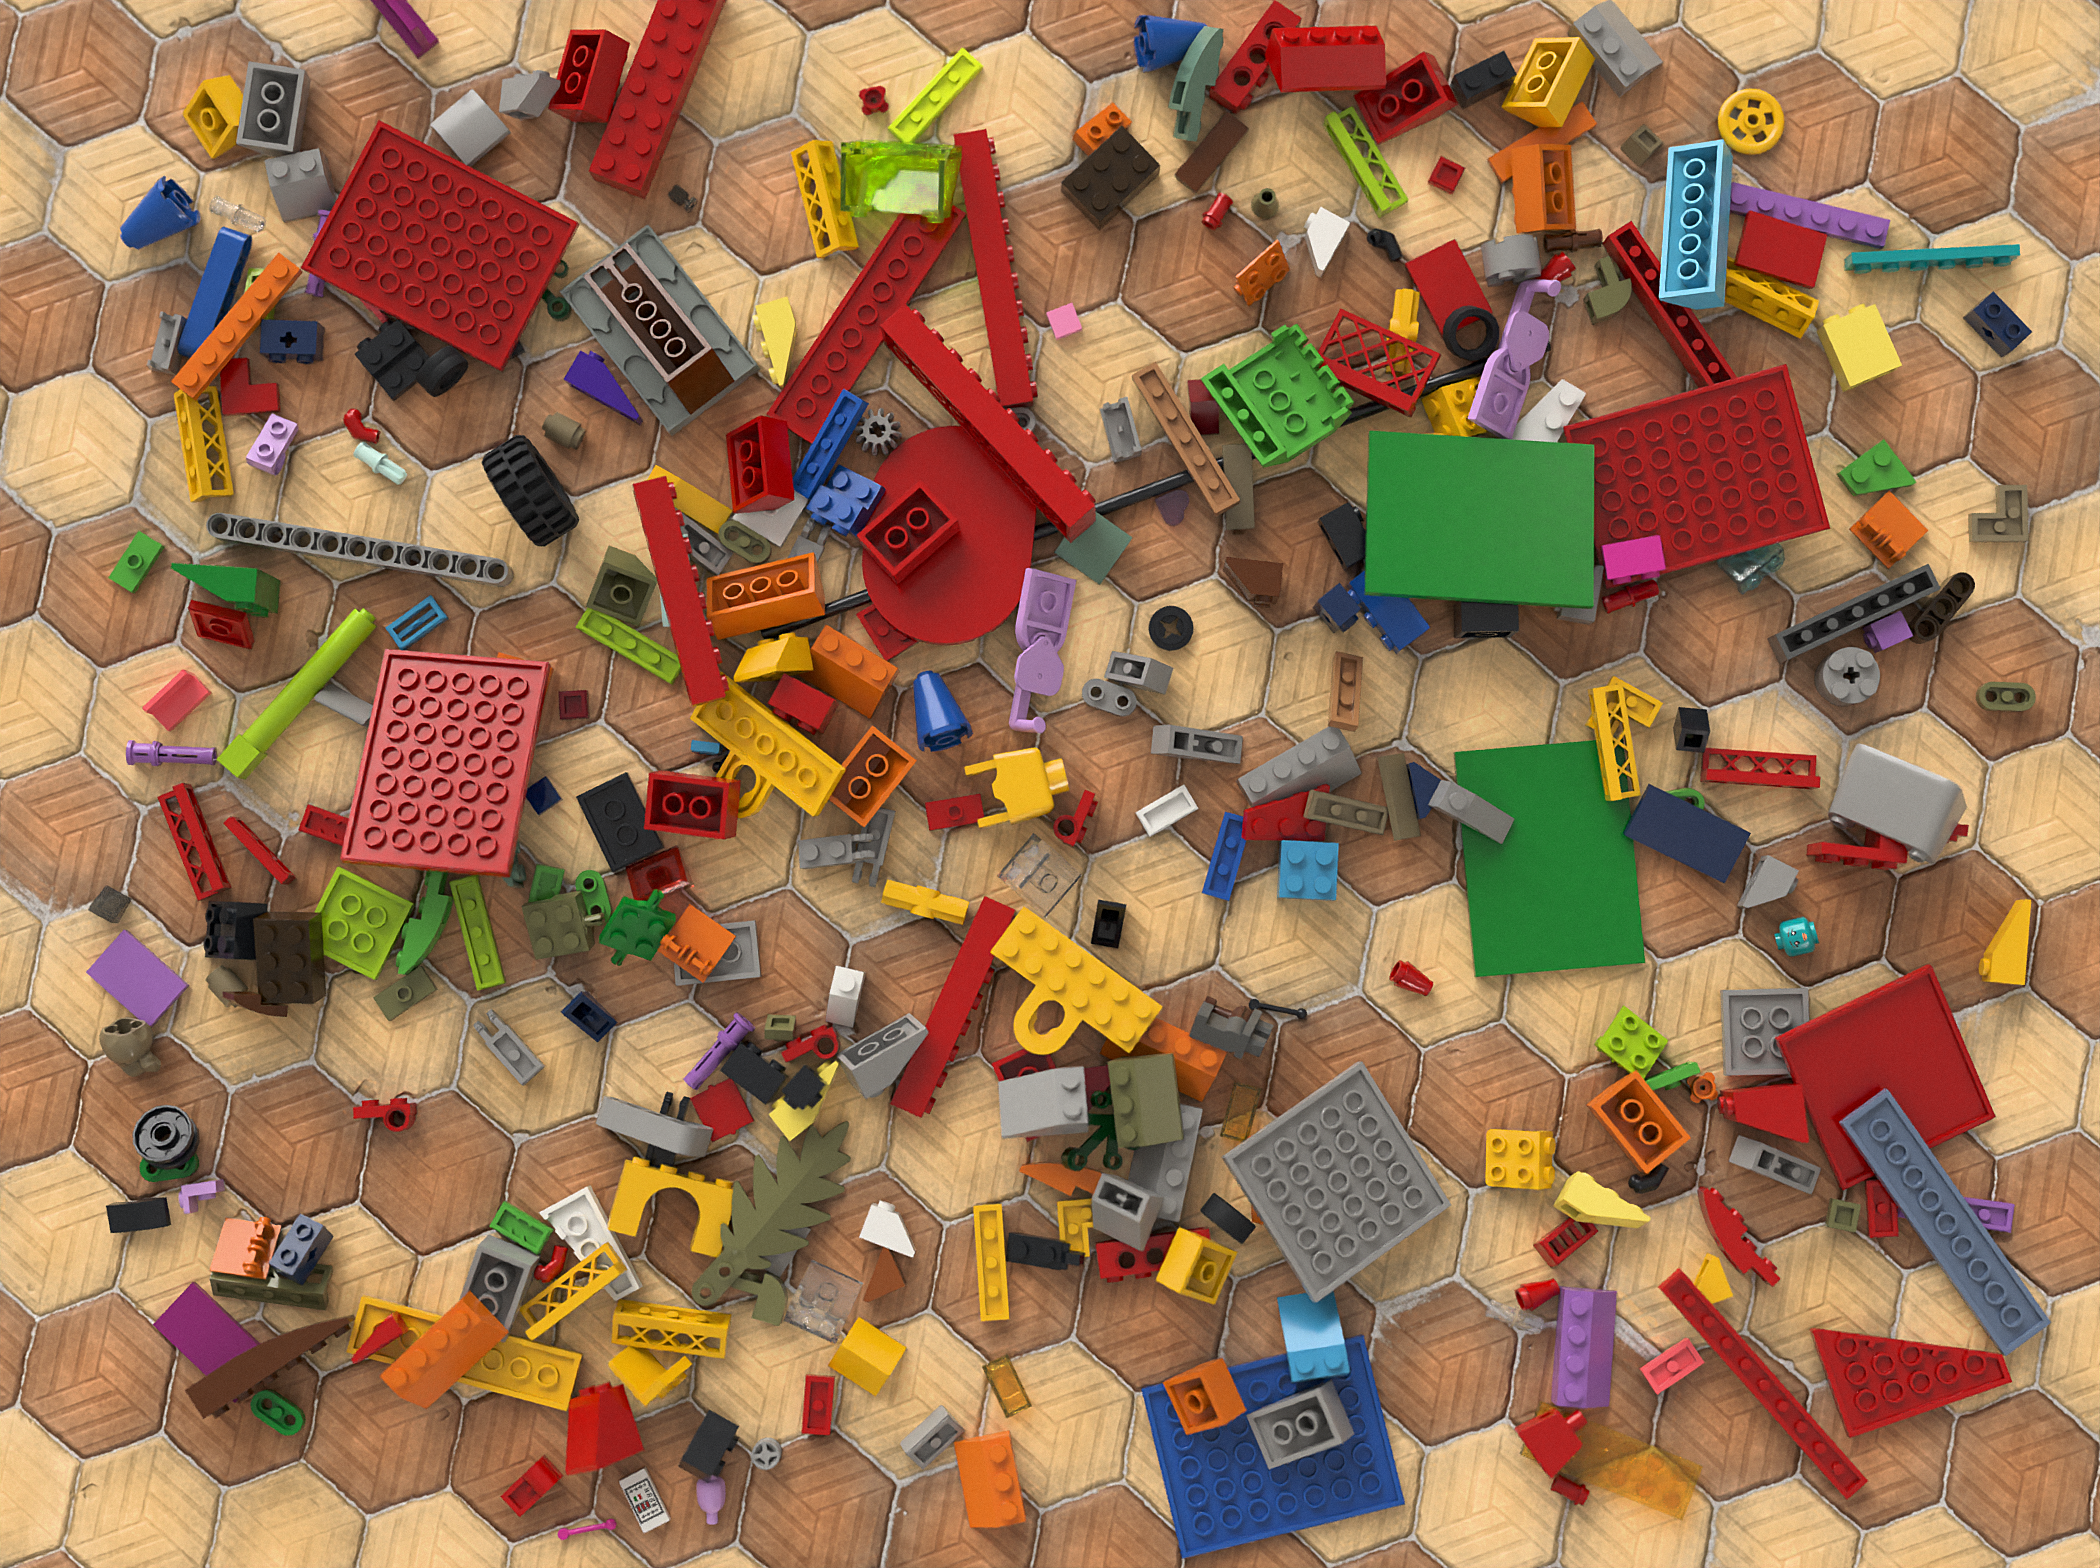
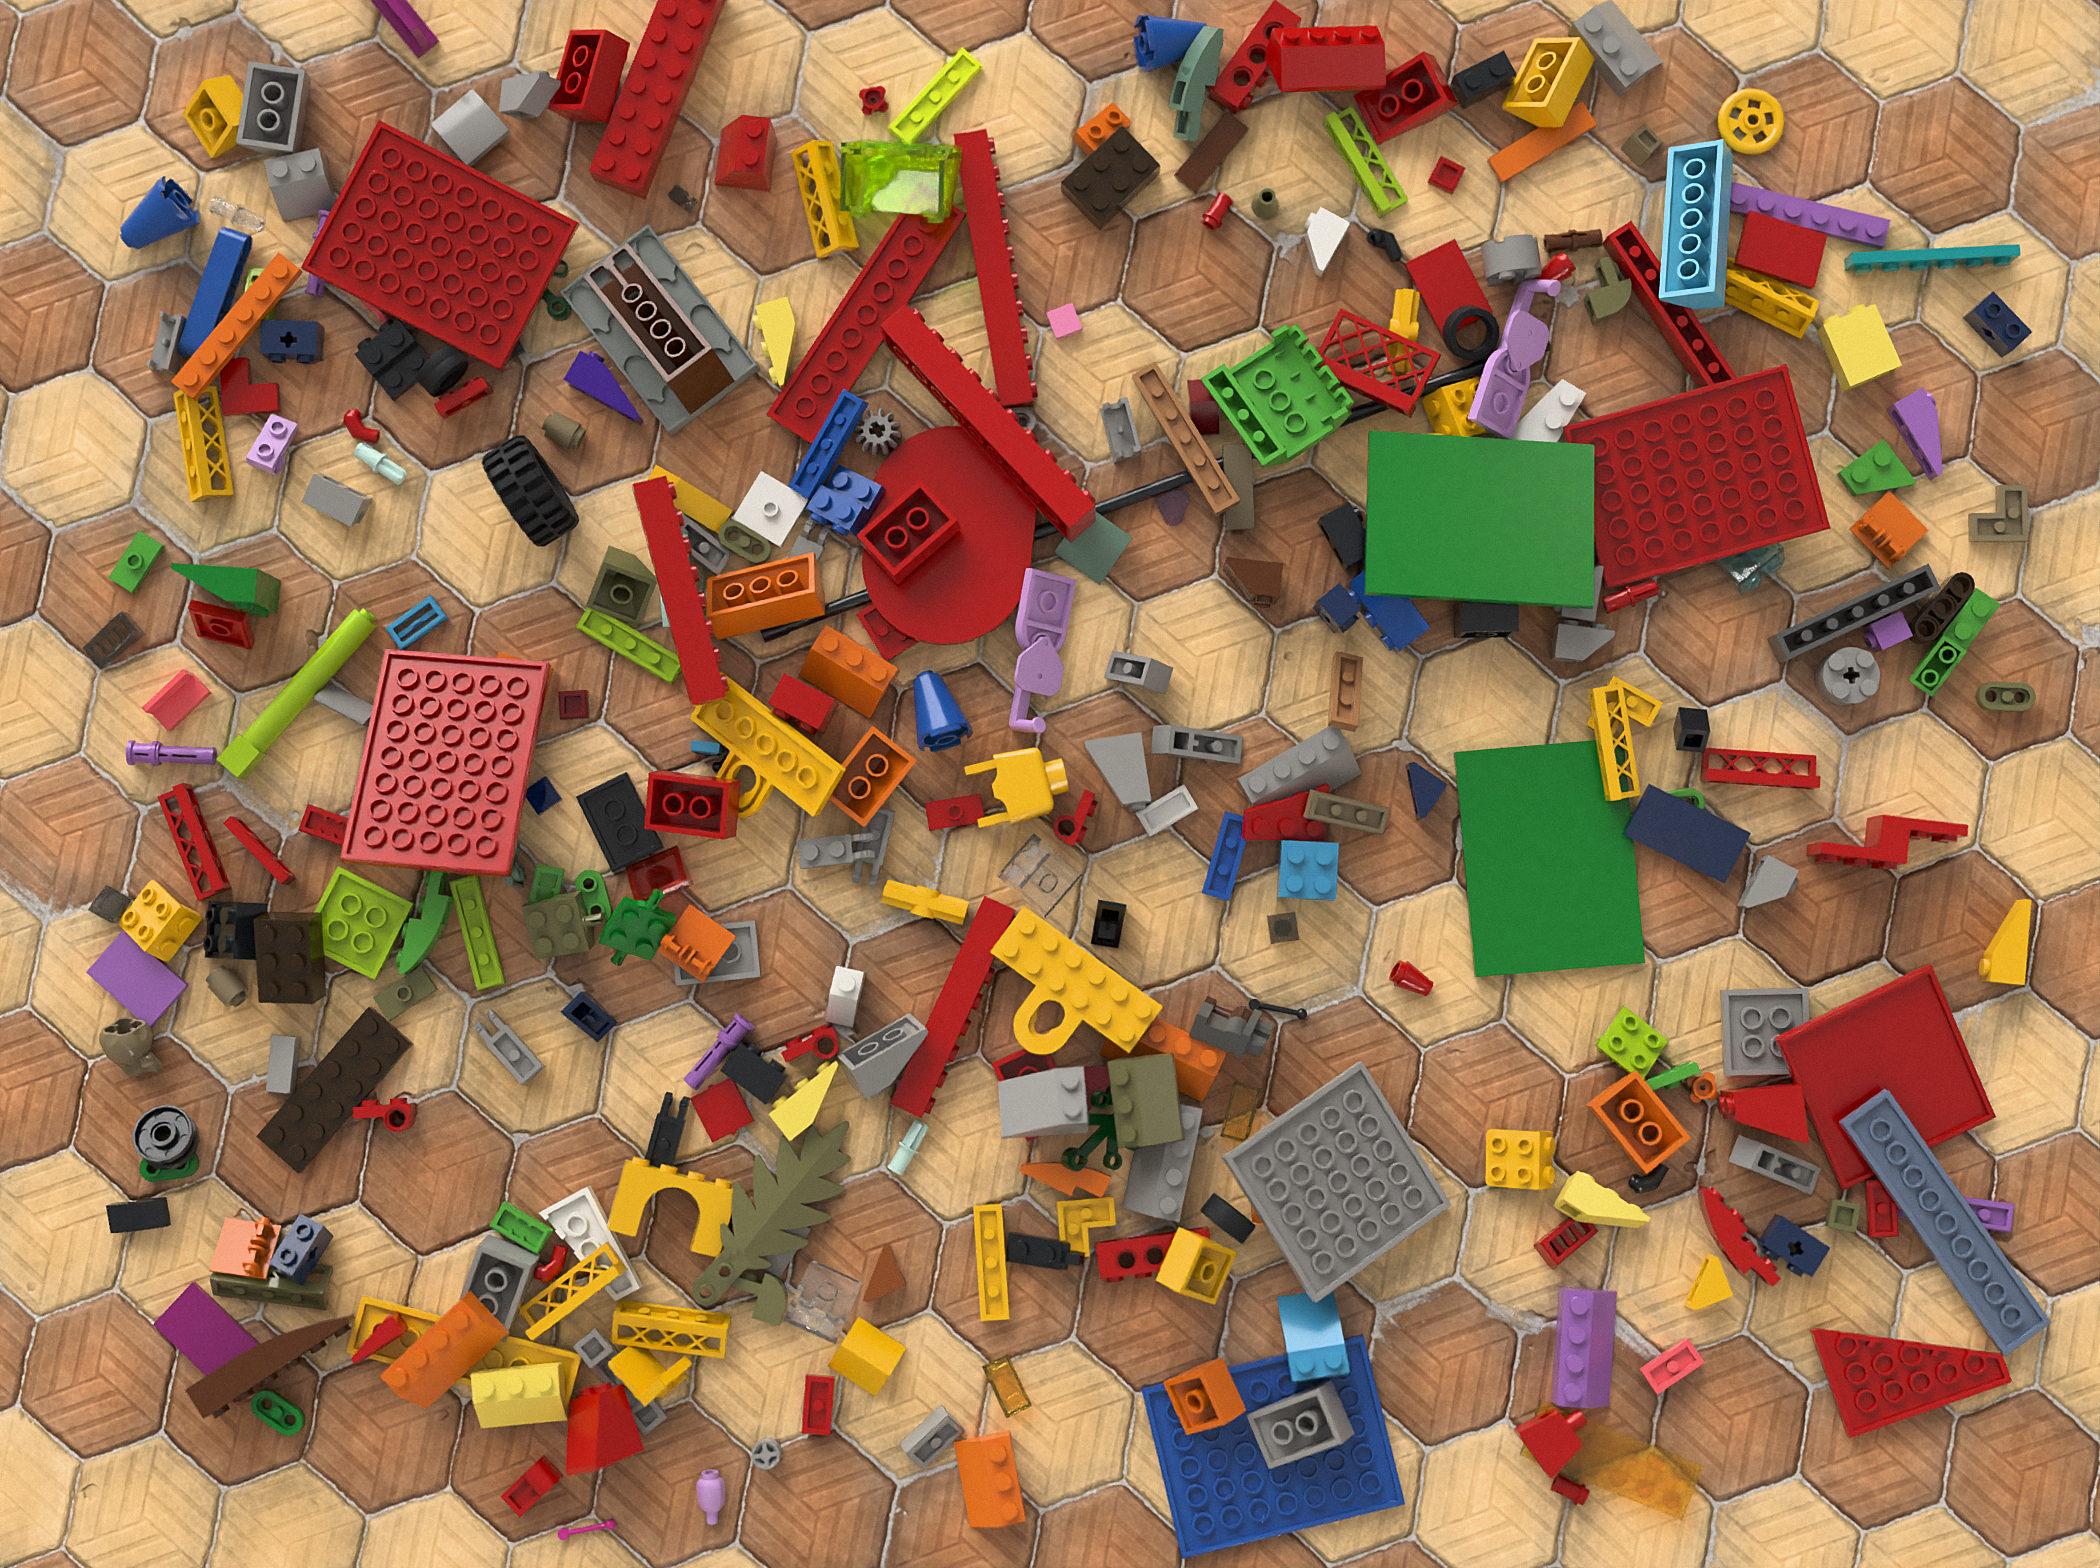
lavender bracket [179,1179,225,1214] -> none
light grey beam [206,513,513,587] -> none
reddish brown slope [223,991,288,1017] -> none
light grey beam [596,1096,713,1157] -> none
white tile [619,1467,671,1533] -> none
black brick [678,1410,740,1483] -> none
red slope [726,415,795,514] -> none
yellow slope [733,633,813,682] -> none
olive plate [764,1014,796,1042] -> none
black brick [781,1064,828,1110] -> none
white slope [859,1200,916,1258] -> none
light grey plate [1082,679,1137,717] -> none
light grey slope [1092,1173,1164,1251] -> none
black gear [1148,606,1193,651] -> none
orange hinge [1233,240,1290,306] -> none
dark tan tile [1378,753,1421,841] -> none
light grey slope [1428,780,1514,844] -> none
orange slope [1510,144,1576,233] -> none
red cone [1515,1278,1560,1311] -> none
dark pink brick [1601,535,1665,585] -> none
red plate [1658,1268,1868,1500] -> none
teal head [1774,917,1819,957] -> none
light grey windscreen [1828,744,1967,865] -> none
none -> clear smoke slope [83,611,145,670]
none -> yellow bracket [119,880,203,963]
none -> dark brown plate [256,1007,414,1174]
none -> light grey slope [266,1034,301,1094]
none -> light grey hinge [301,474,373,527]
none -> red plate [434,377,494,419]
none -> light yellow slope [471,1362,568,1428]
none -> light grey slope [573,1328,668,1435]
none -> red slope [714,115,777,192]
none -> light aqua axle [887,1119,929,1176]
none -> light grey slope [1084,732,1151,812]
none -> clear smoke plate [1266,912,1299,944]
none -> light grey slope [1550,620,1615,664]
none -> dark blue brick [1757,1214,1830,1277]
none -> medium lavender slope [1886,387,1943,481]
none -> bright green slope [1908,588,2001,697]

